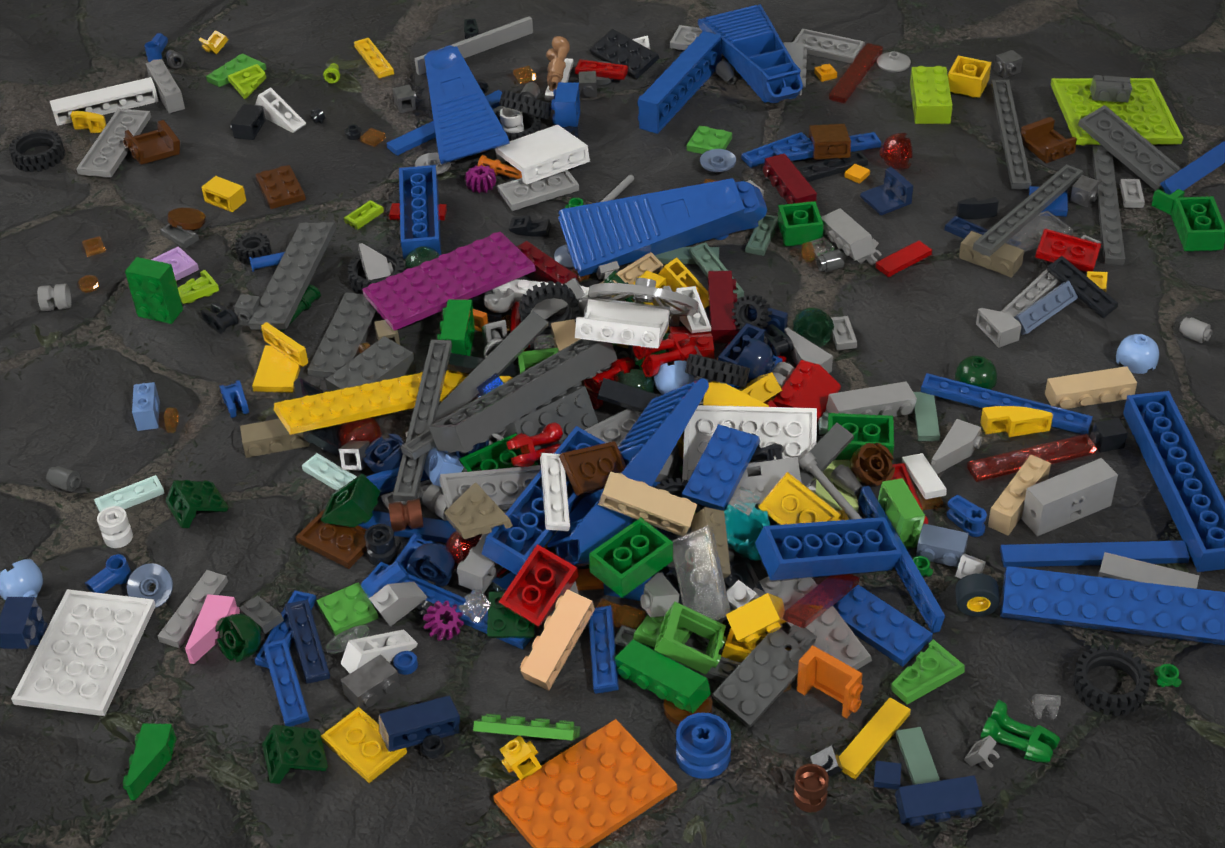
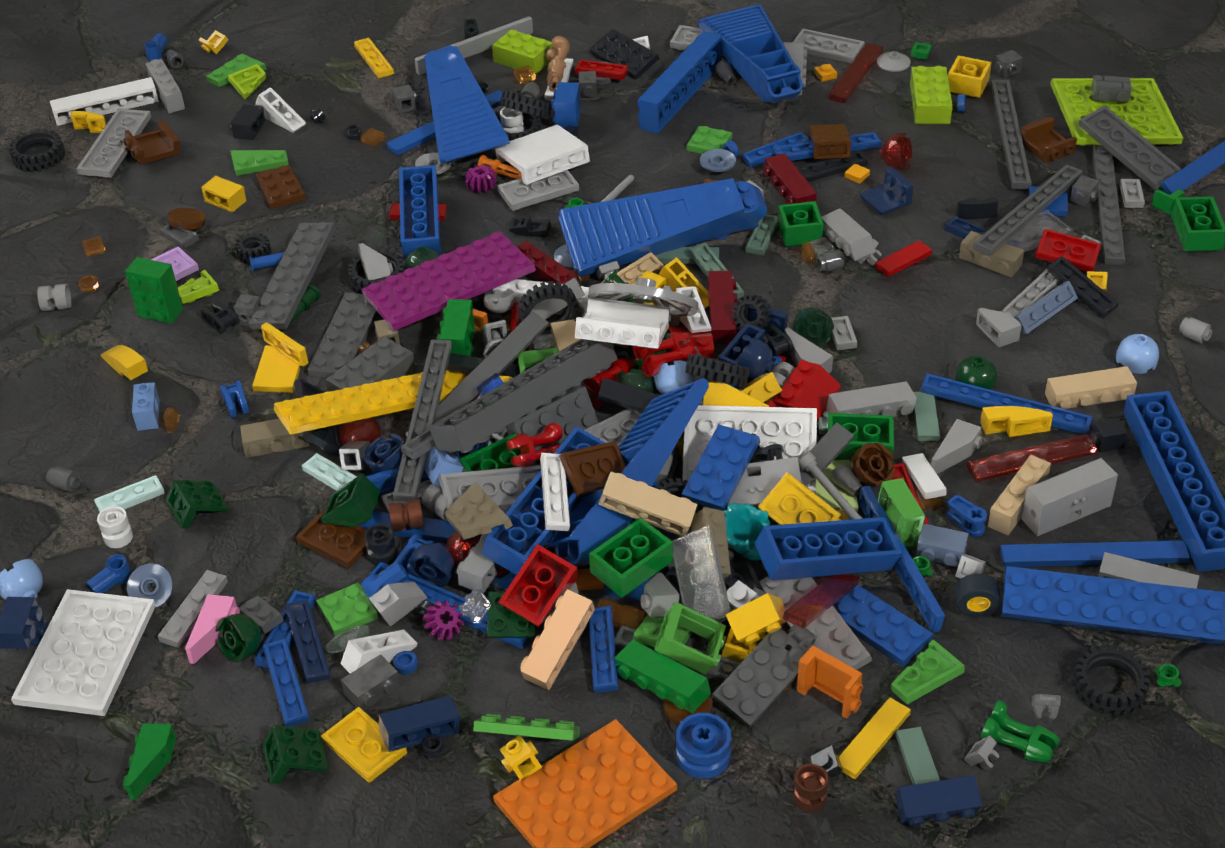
lime cone [323,63,340,83] -> none
lime tile [344,200,384,230] -> none
clear plate [729,486,760,516] -> none
dark blue tile [874,761,901,790] -> none
none -> yellow slope [101,345,148,380]
none -> bright green wing [230,150,289,176]
none -> lime brick [492,29,552,76]
none -> blue tile [723,140,739,157]
none -> green plate [911,42,932,59]
none -> blue tile [957,94,966,112]

